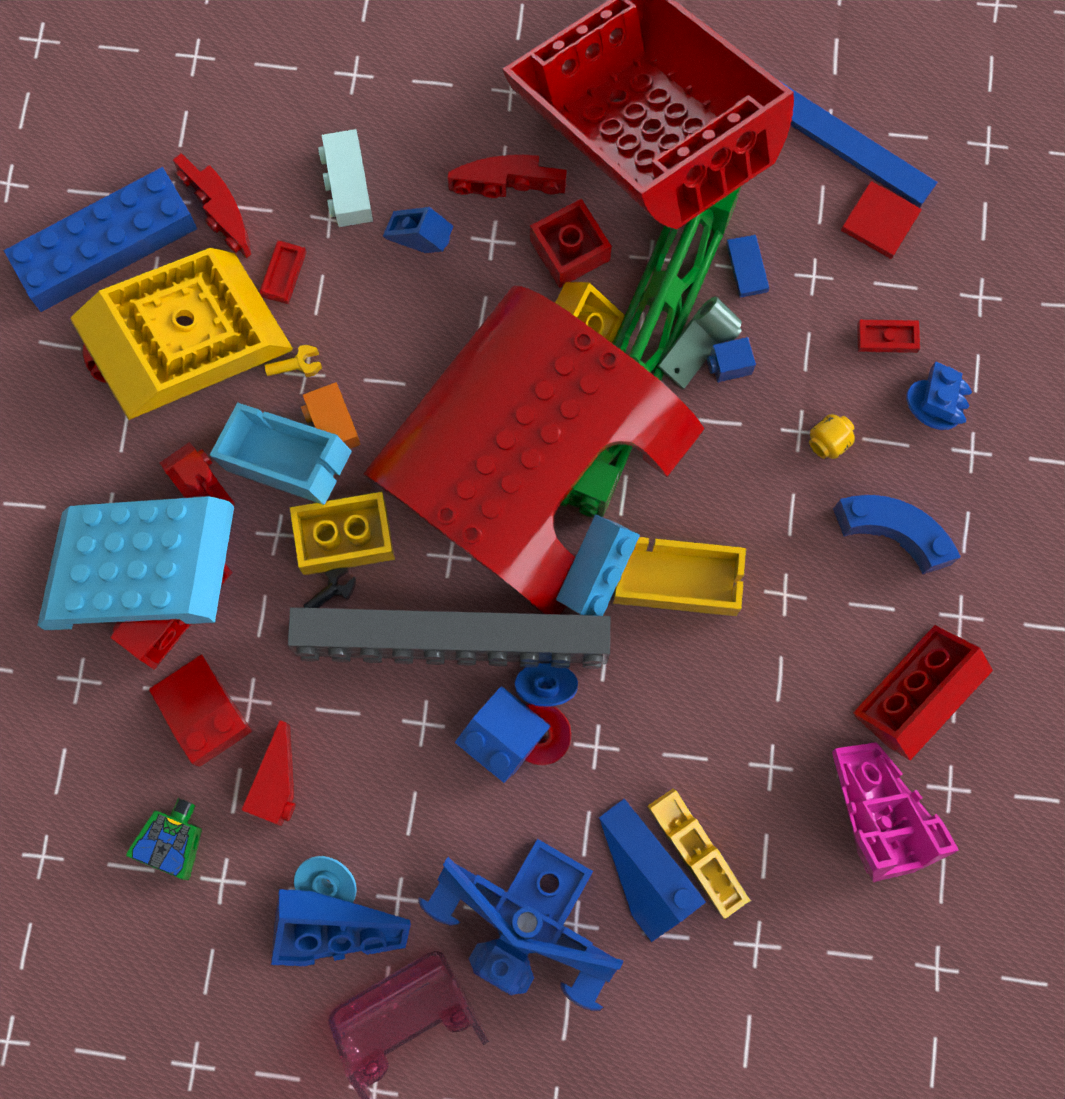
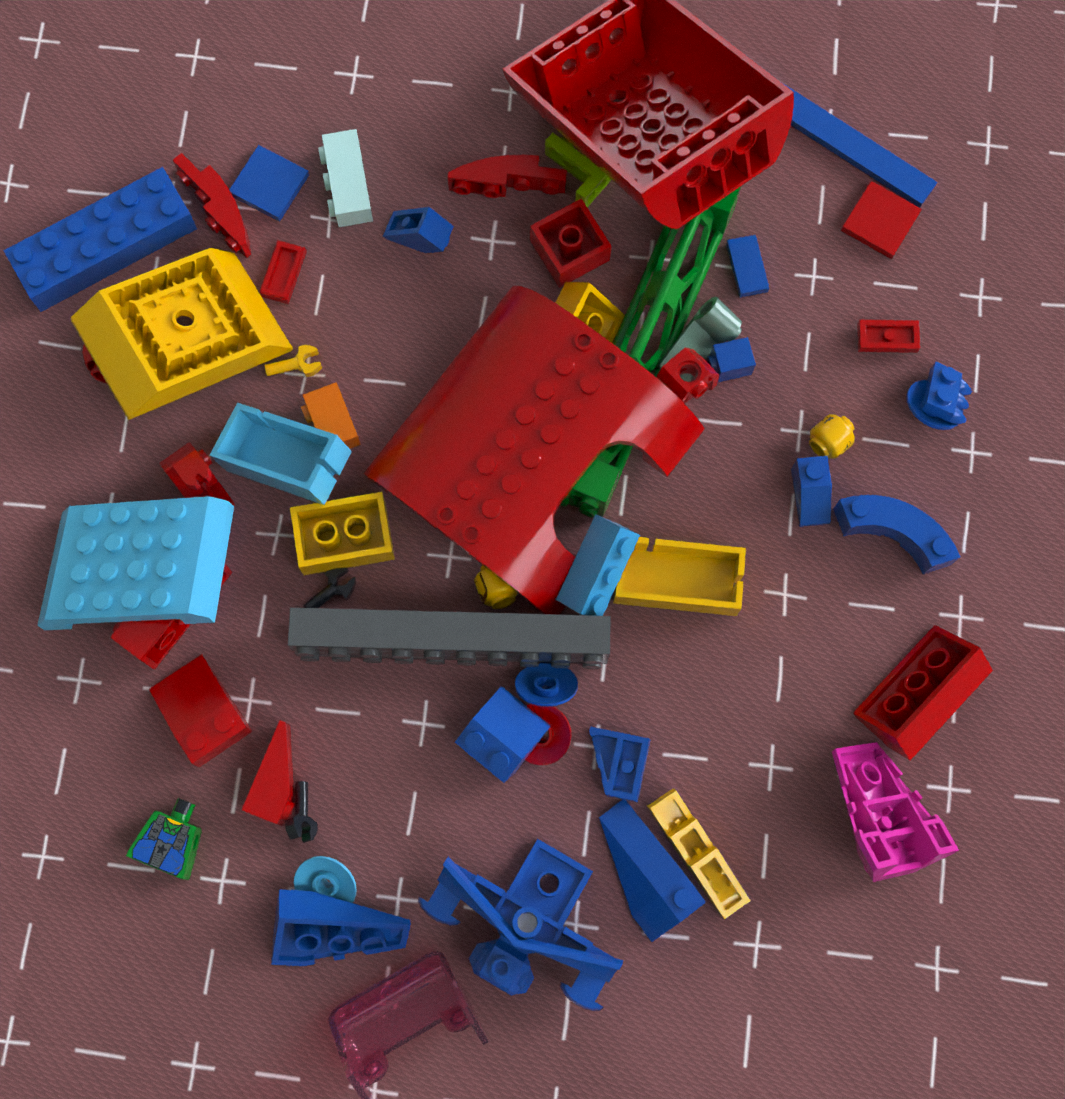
none -> blue tile [229,145,309,222]
none -> black bar [285,781,318,843]
none -> yellow head [474,565,518,609]
none -> lime bracket [545,132,611,207]
none -> blue wing [589,726,651,803]
none -> red piece [656,347,719,404]
none -> blue slope [791,456,832,527]

